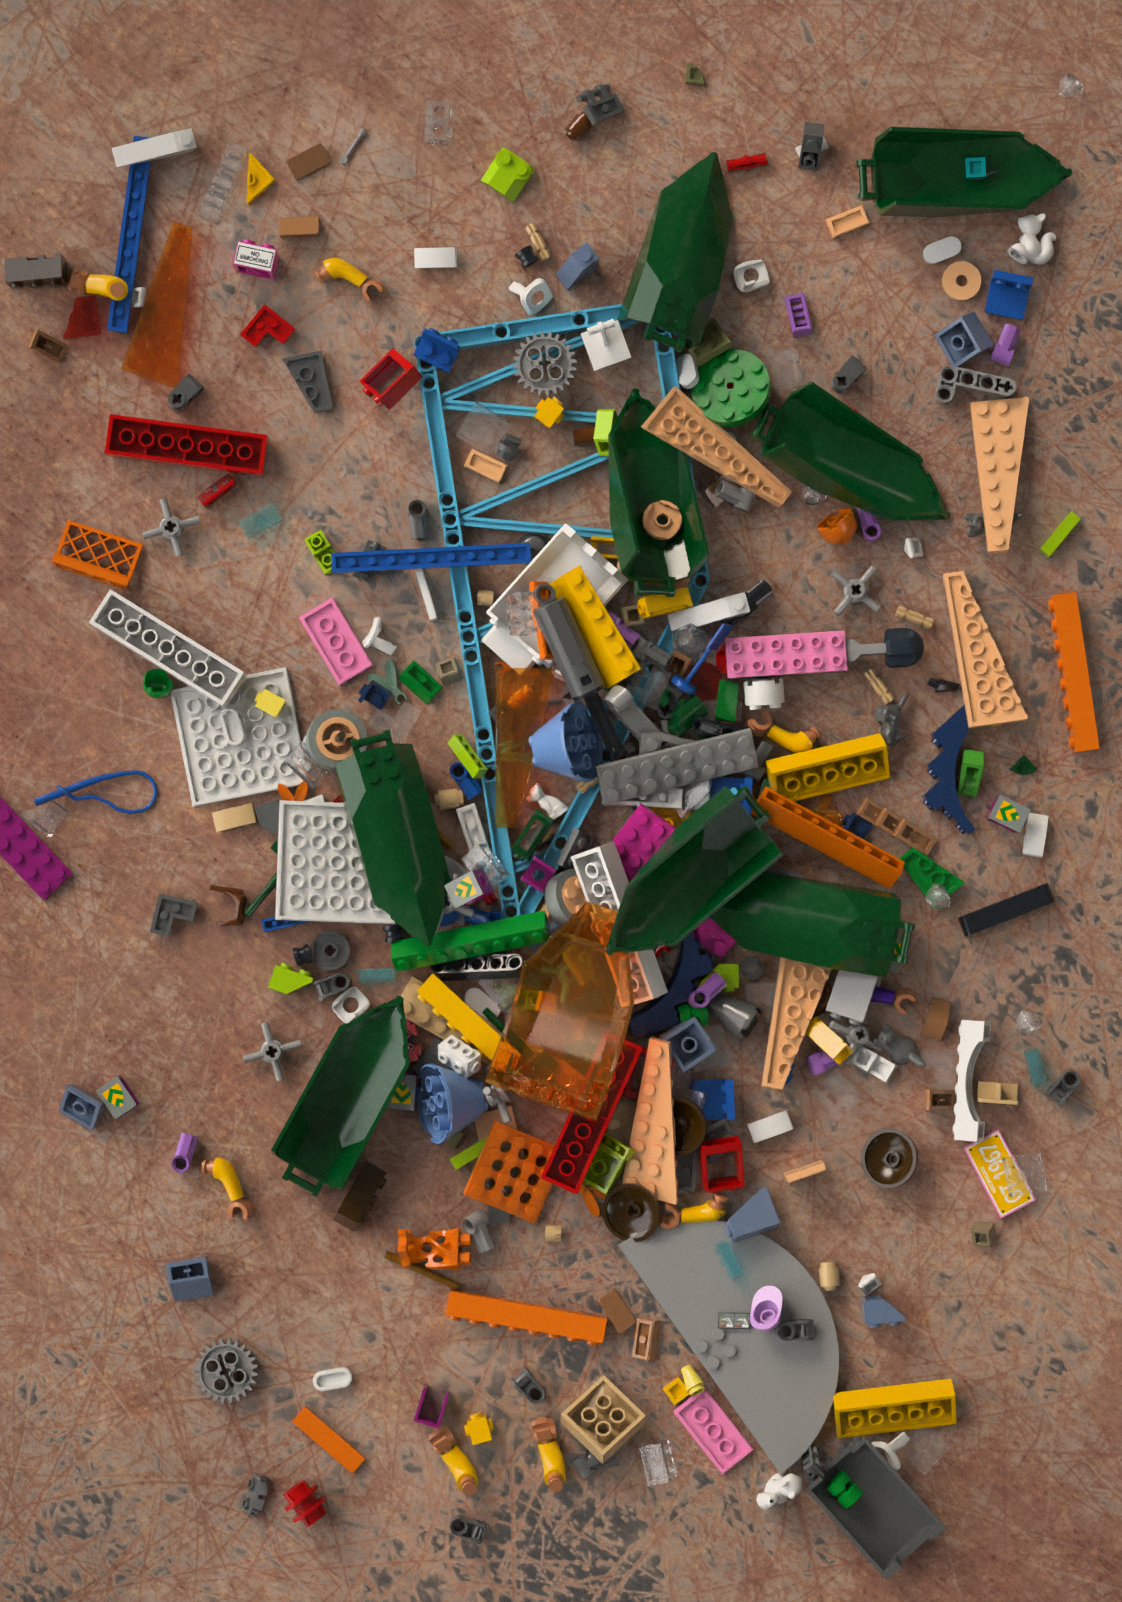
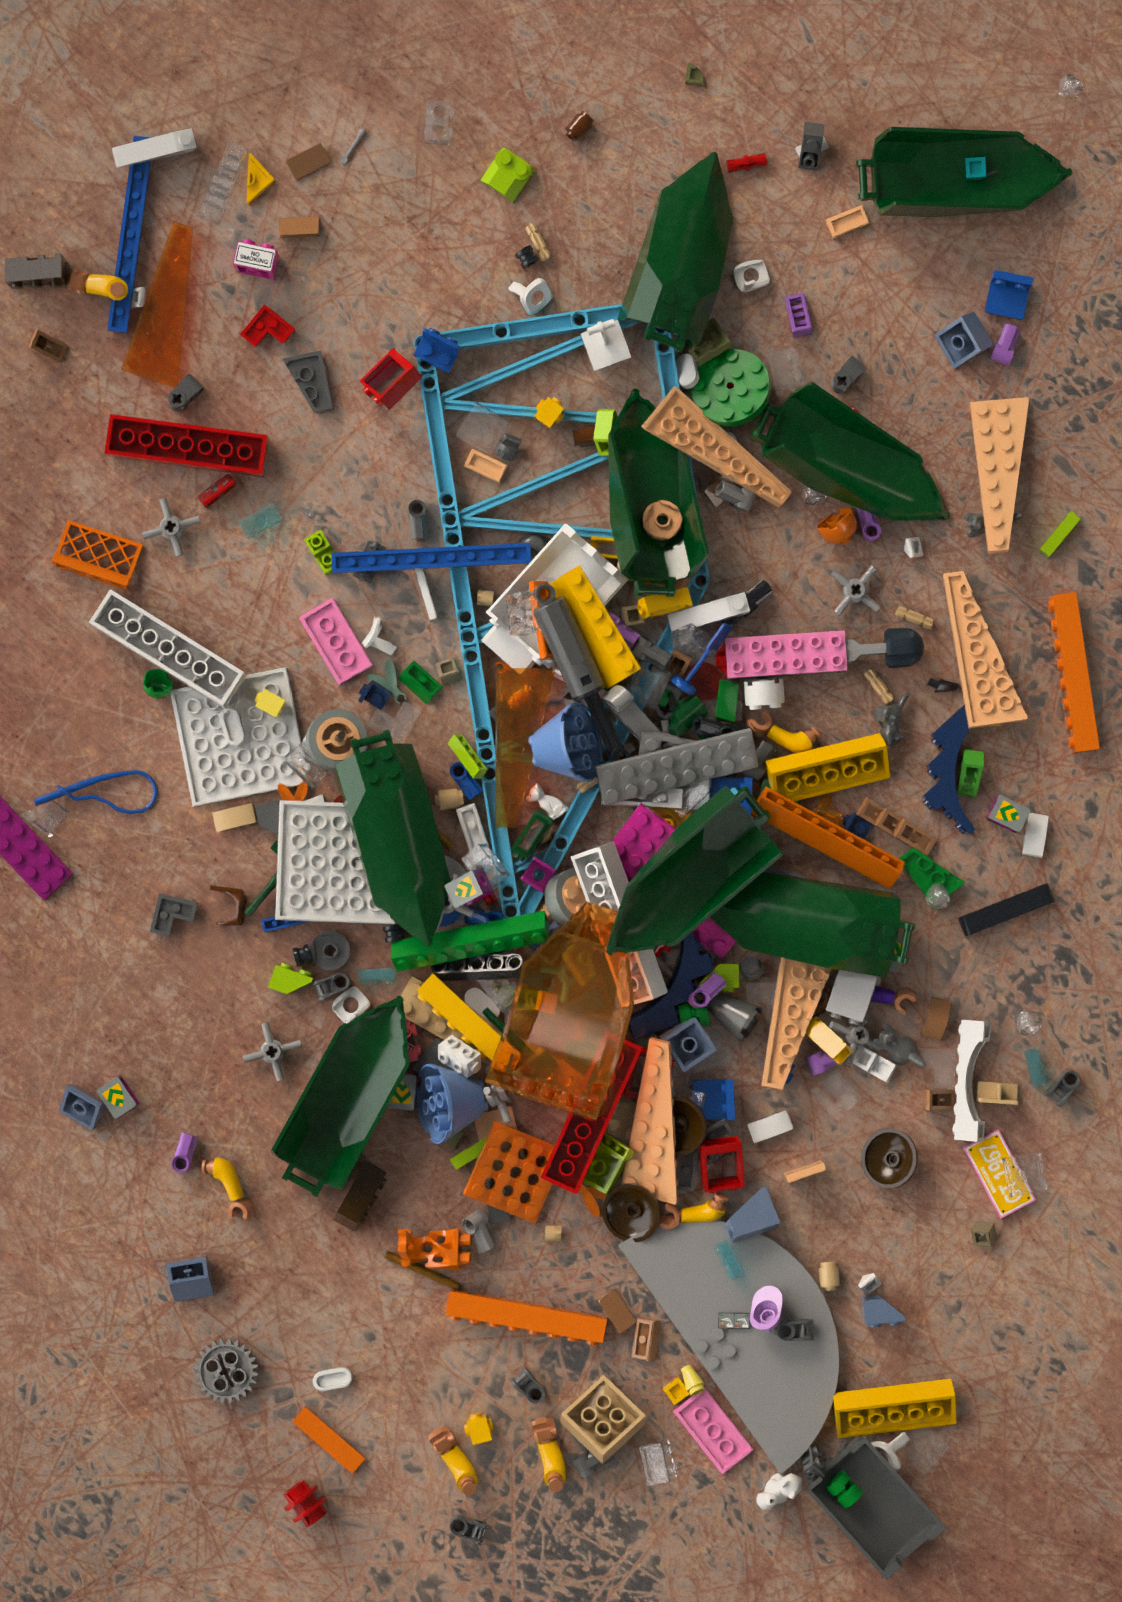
clear red wing [63,295,102,340] -> none
dark grey hinge [242,1472,270,1517] -> none
yellow piece [315,257,387,302] -> none
magenta piece [413,1384,450,1429] -> none
white slope [414,247,457,268] -> none
light grey gear [513,331,577,397] -> none
sand blue slope [555,243,599,291] -> none
dark grey plate [556,828,596,870] -> none
dark grey plate [576,84,625,126] -> none
white tile [923,236,961,264] -> none
light grey beam [934,366,1016,405] -> none
light nougat tile [942,261,981,301] -> none
white animal [1007,214,1056,265] -> none
dark green tile [1009,755,1037,775] -> none

